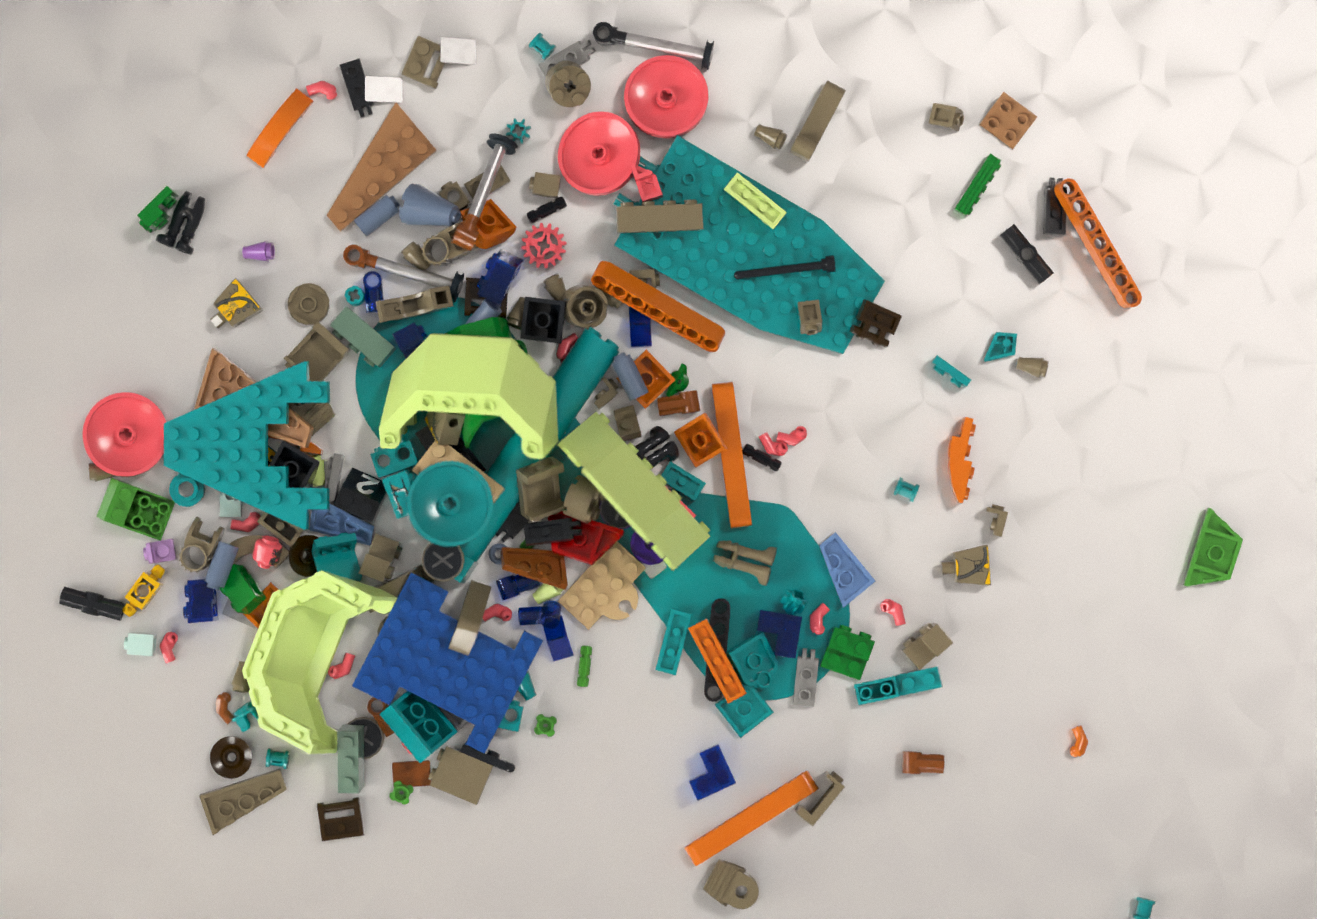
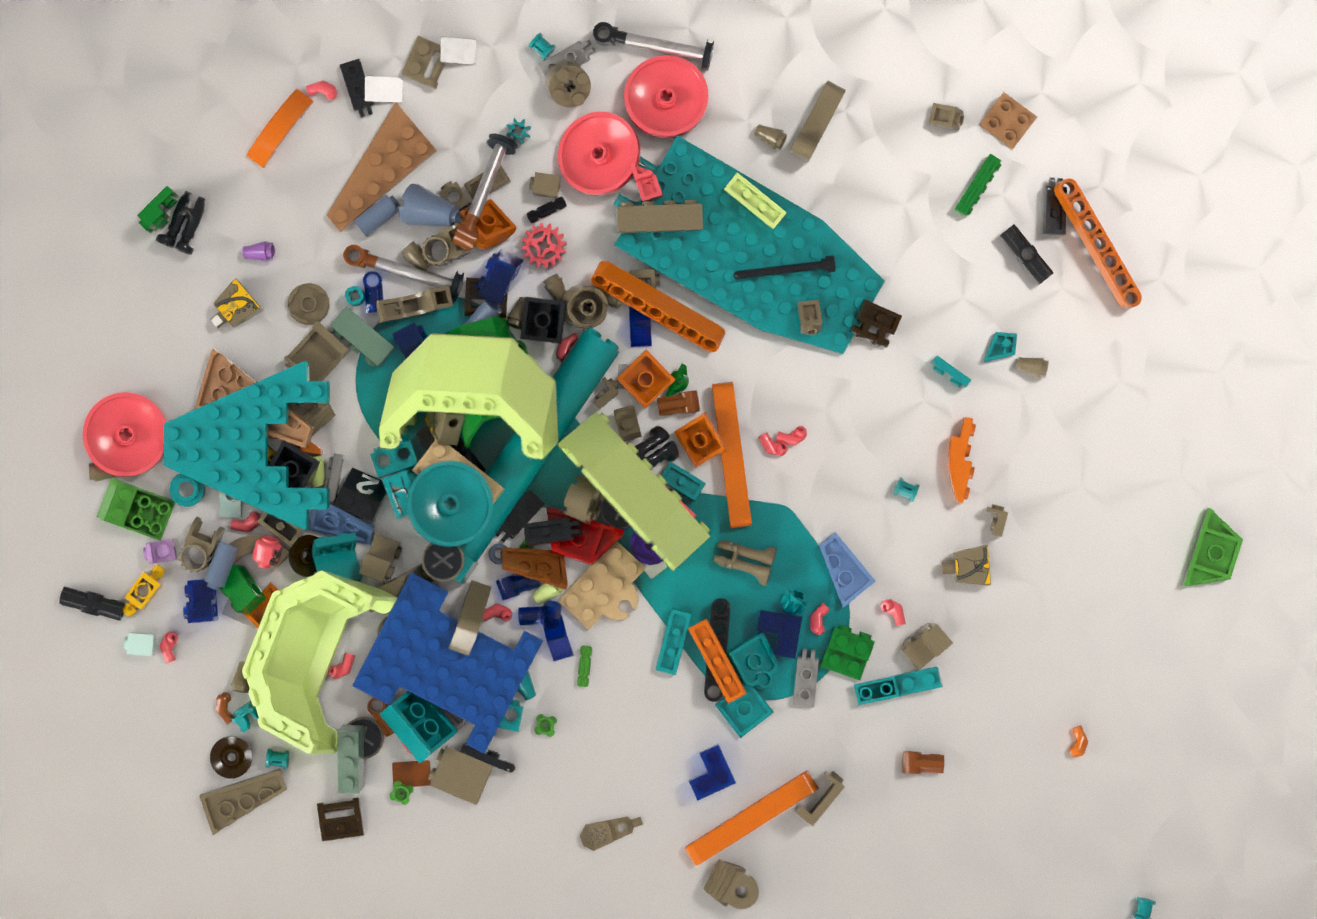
dark tan panel [516,457,567,522] -> none
sand blue brick [611,352,649,401] -> none
black axle [742,444,782,471] -> none
none -> dark tan piece [580,817,643,851]

